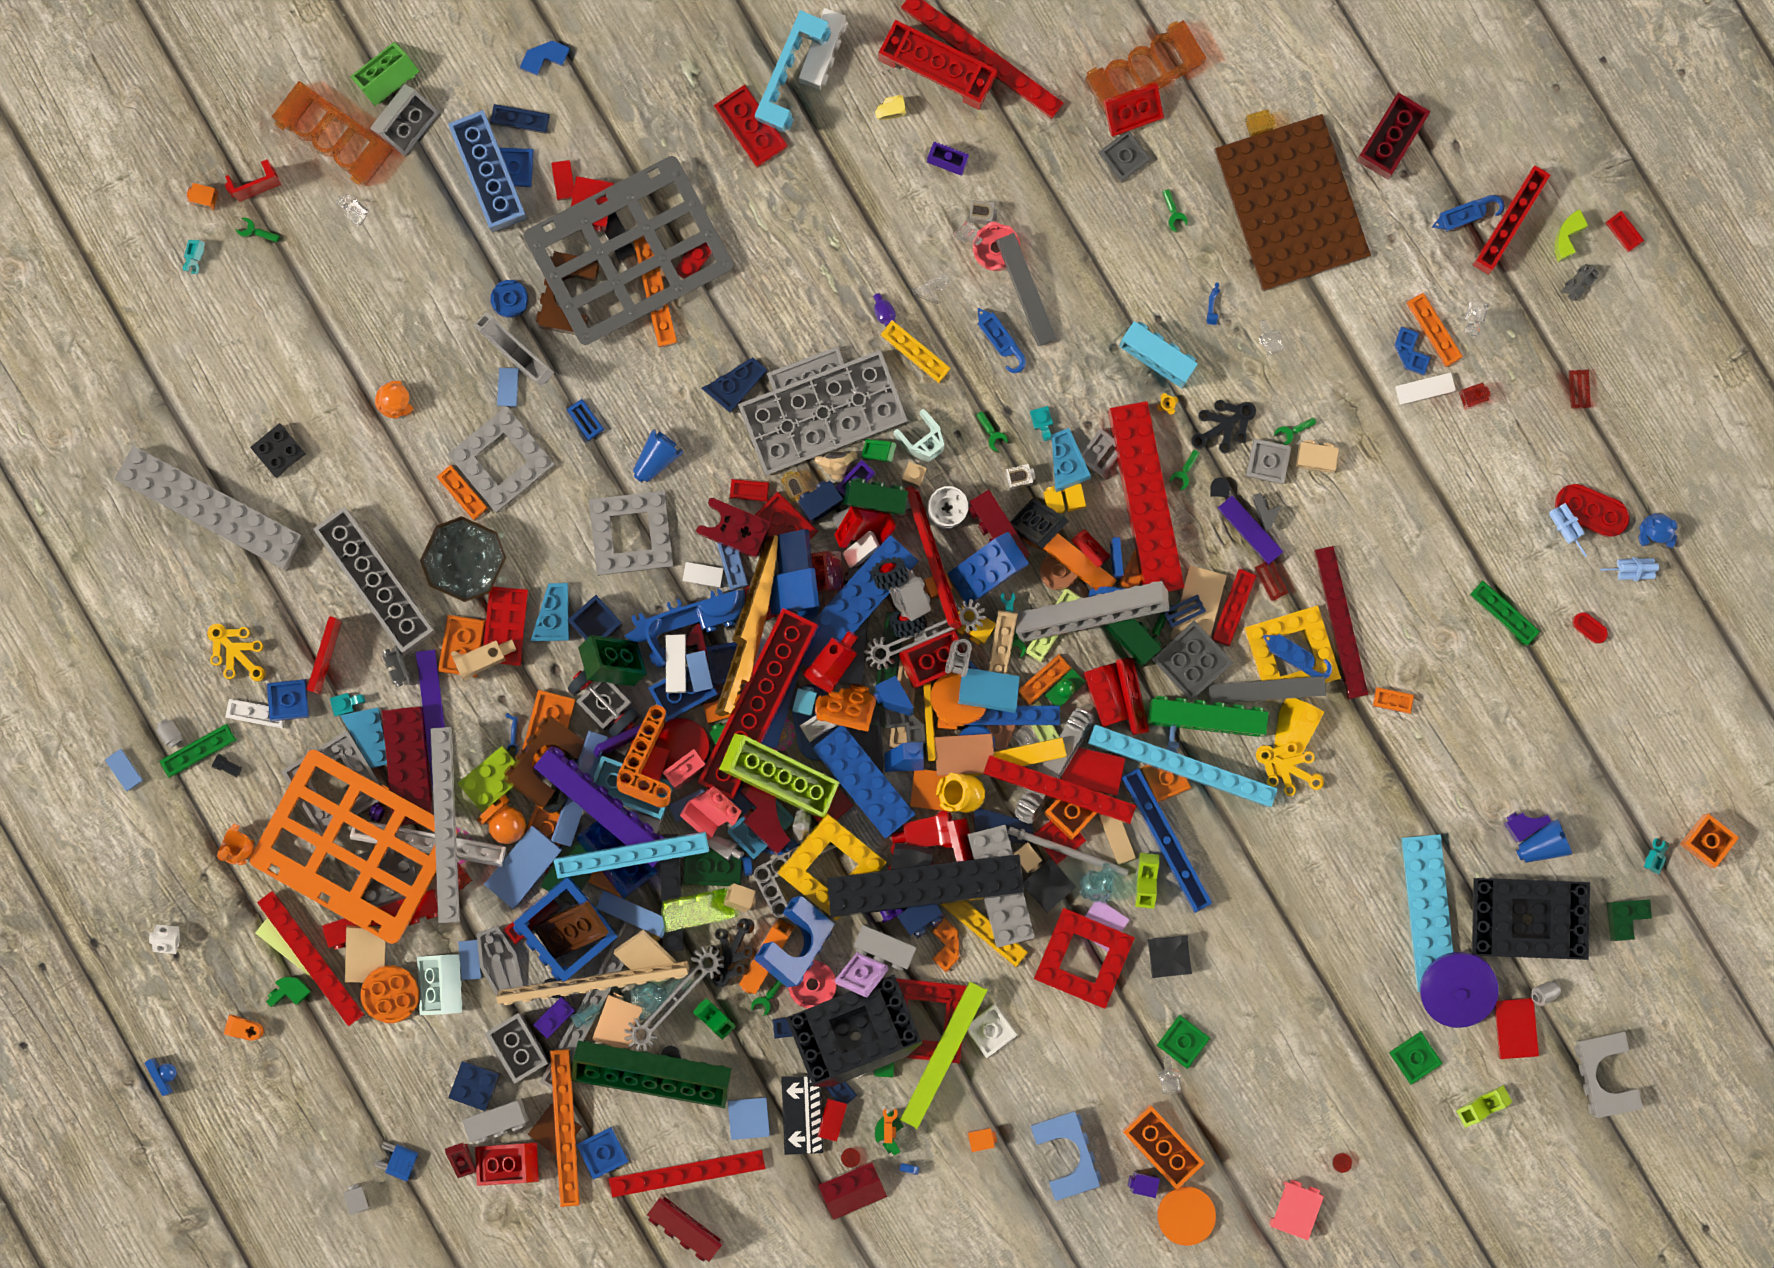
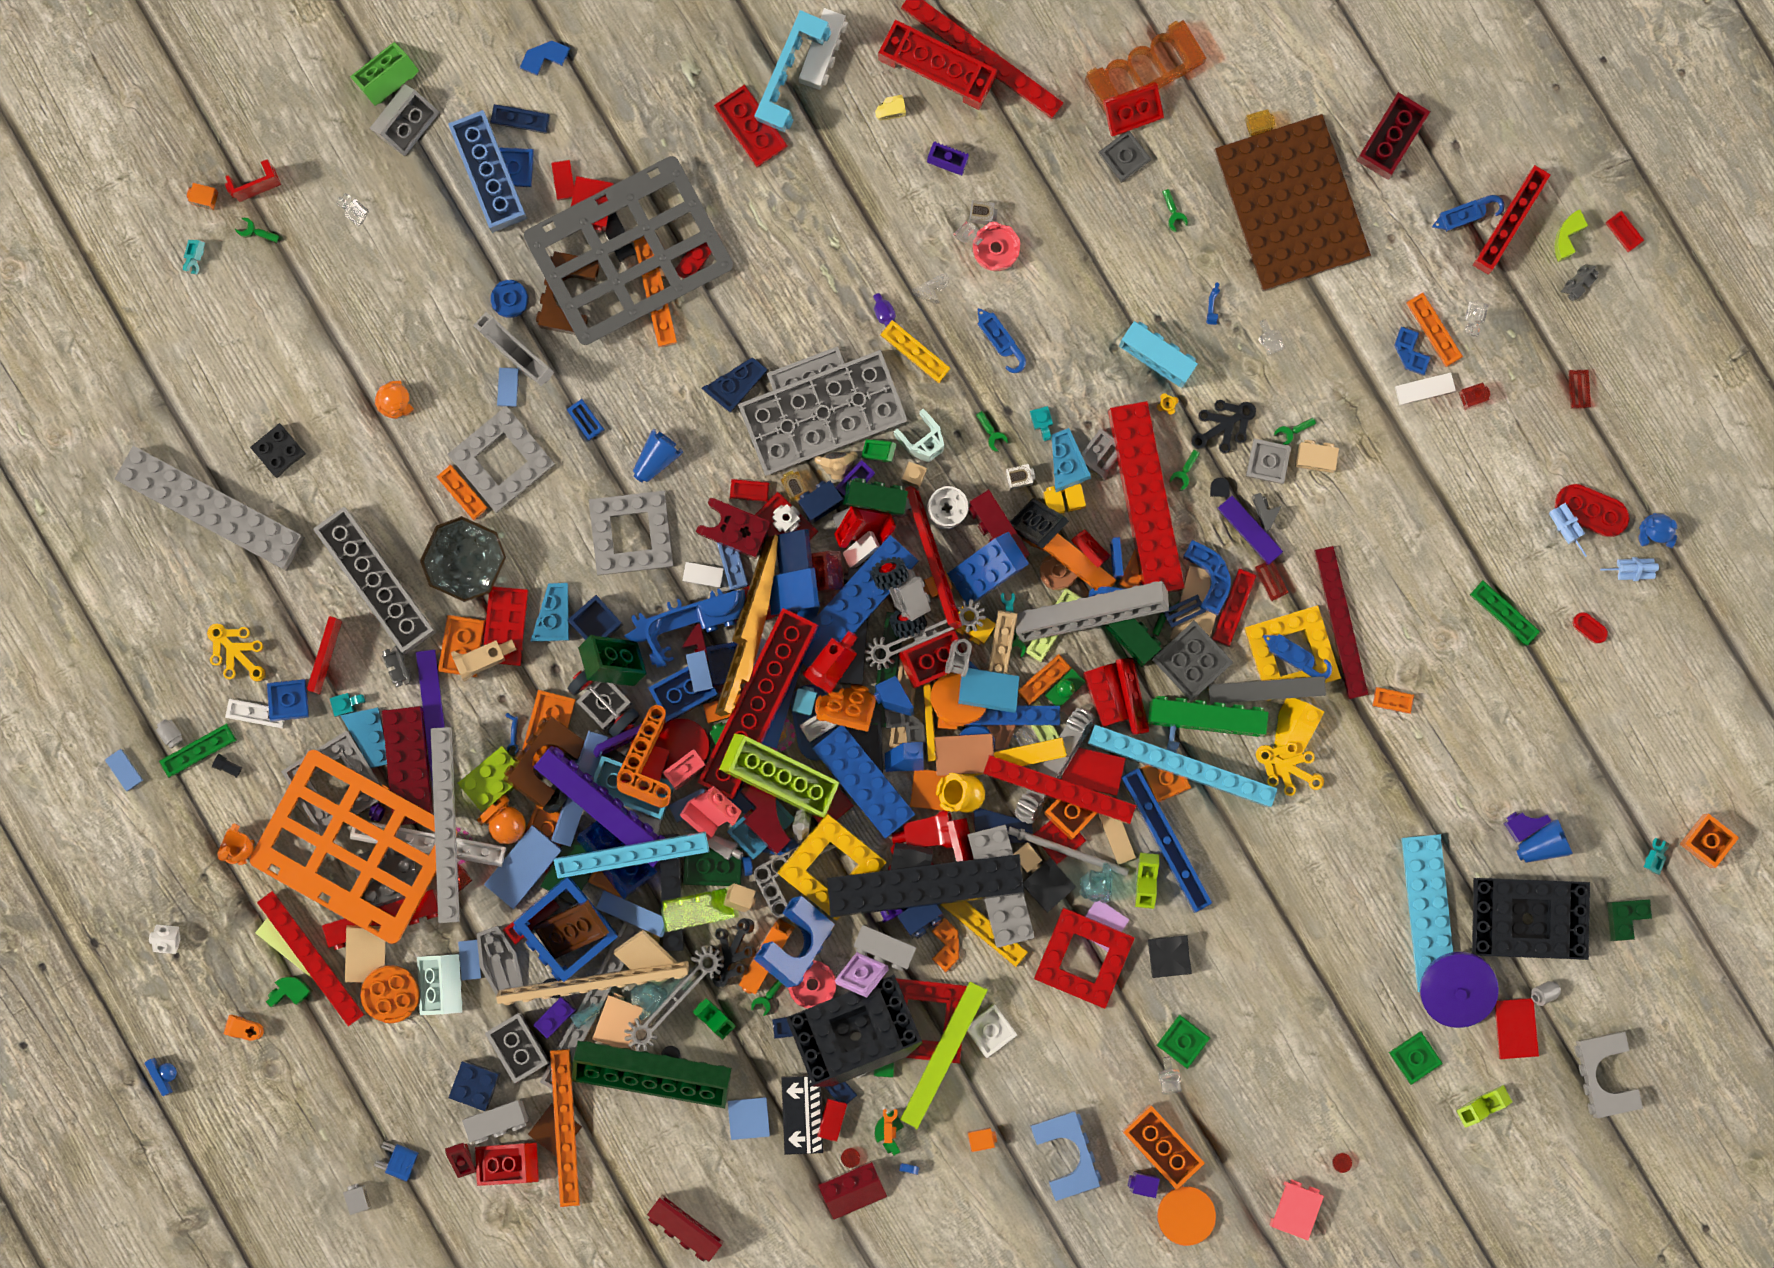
clear orange fence [272,81,393,187] -> none
blue tile [576,1126,629,1180] -> none
red plate [609,1149,766,1198] -> none
white tile [666,635,686,693] -> none
dark grey tile [996,233,1056,346] -> none
none -> white brick [773,505,800,533]
none -> blue plate [1183,540,1231,616]

